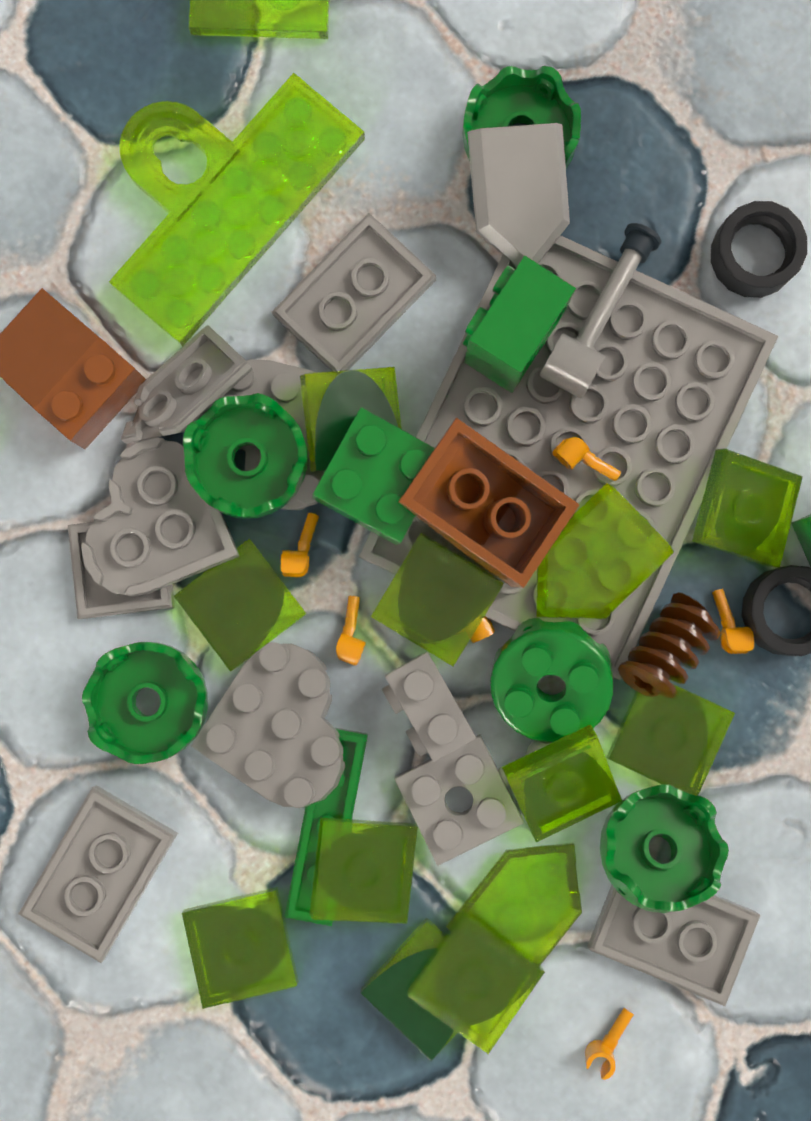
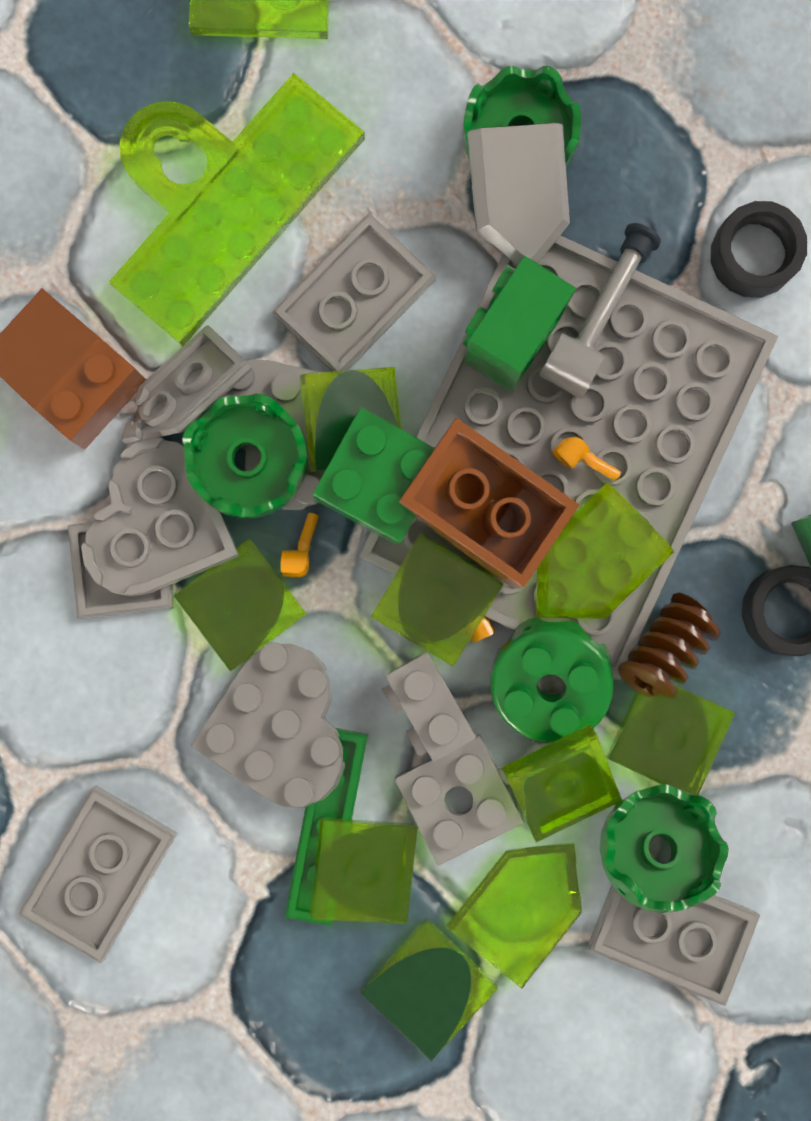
green plate [82,642,208,764] -> none
clear neon green tile [182,887,299,1009] -> none
light orange hand [336,596,366,666] -> none
clear neon green tile [408,911,545,1054] -> none
light orange hand [585,1008,634,1080] -> none
clear neon green tile [692,448,803,567] -> none
light orange hand [712,589,754,654] -> none

